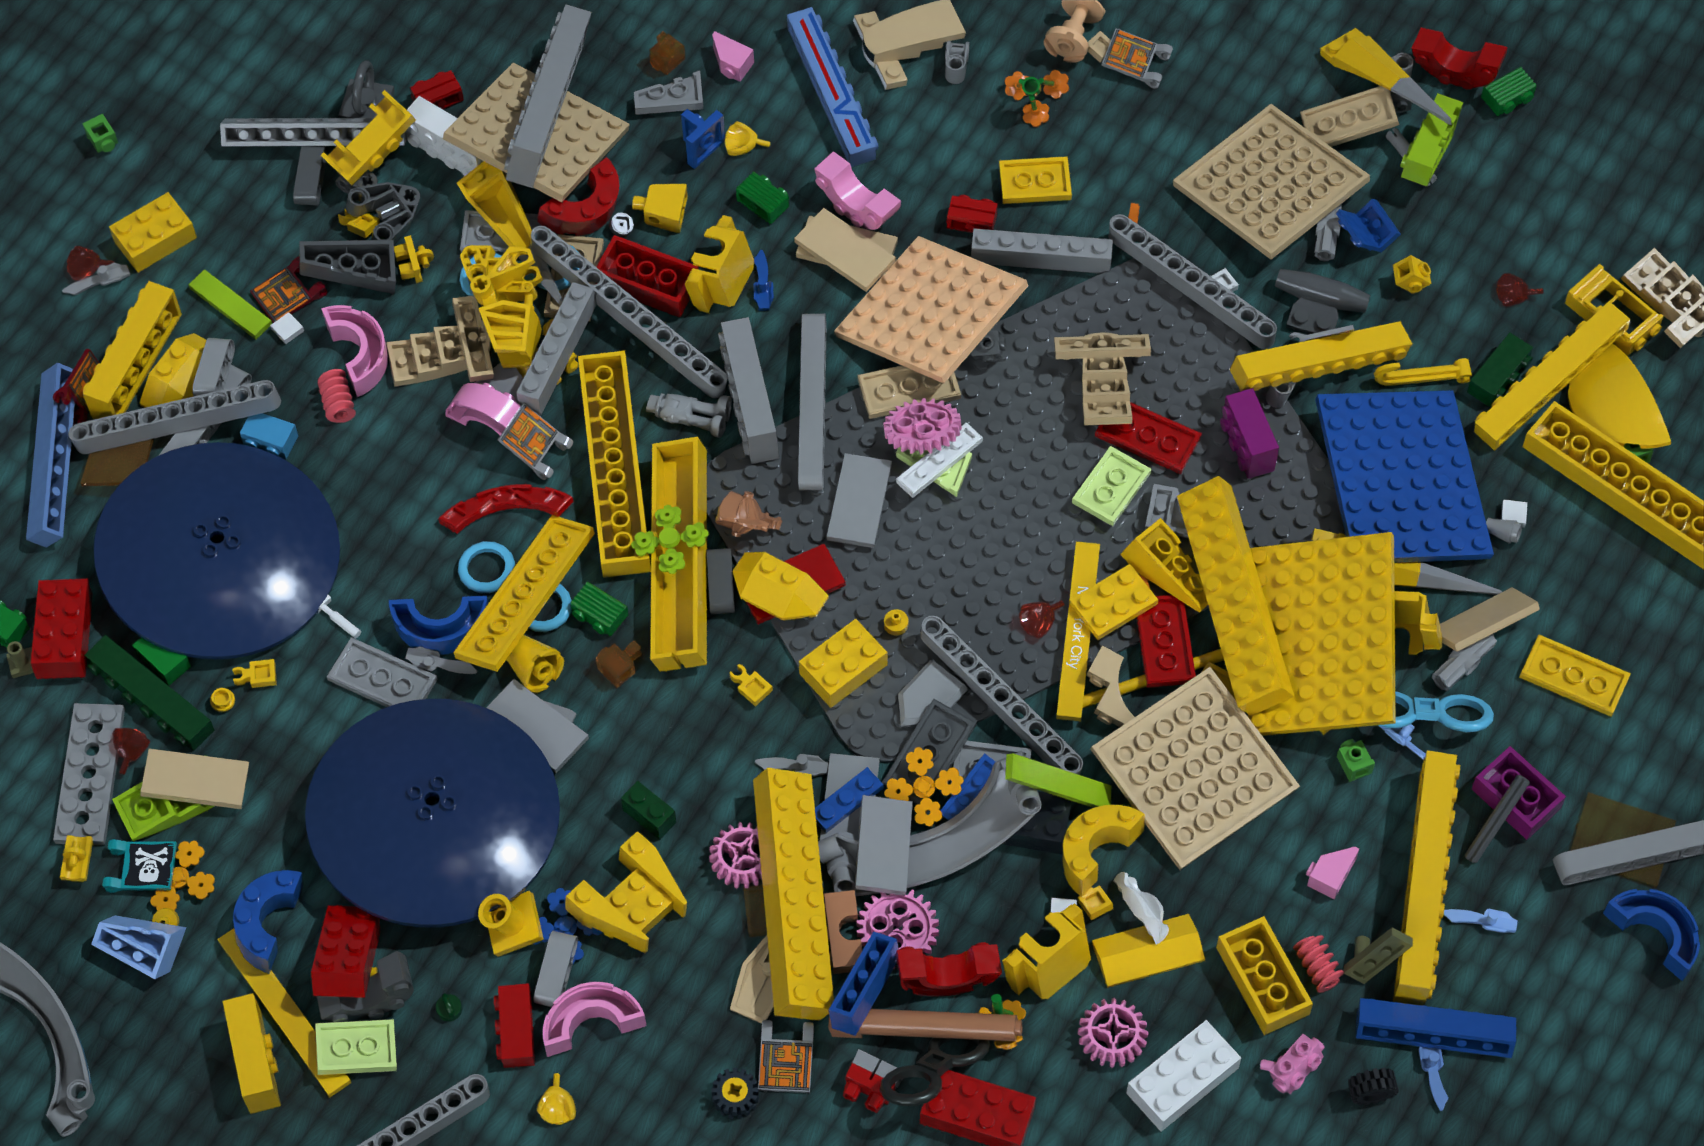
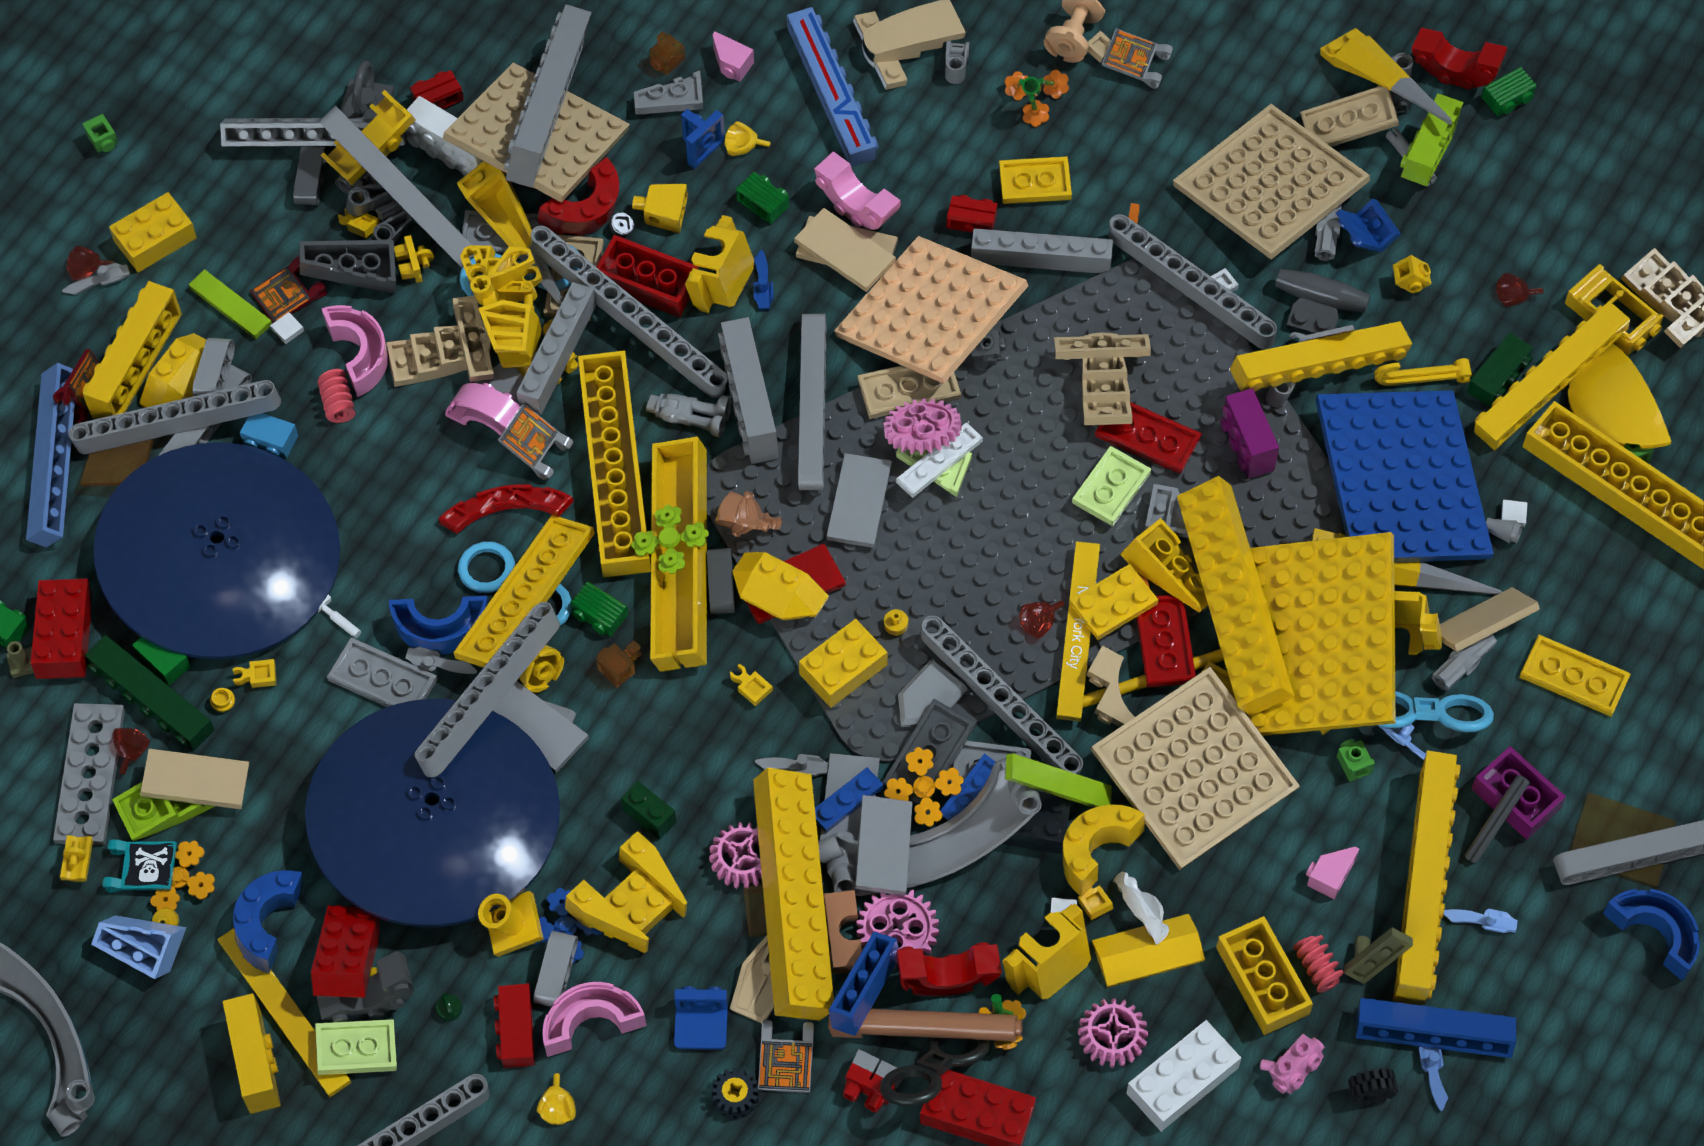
none -> light grey beam [319,105,474,268]
none -> light grey beam [415,602,560,777]
none -> blue bracket [674,986,728,1050]

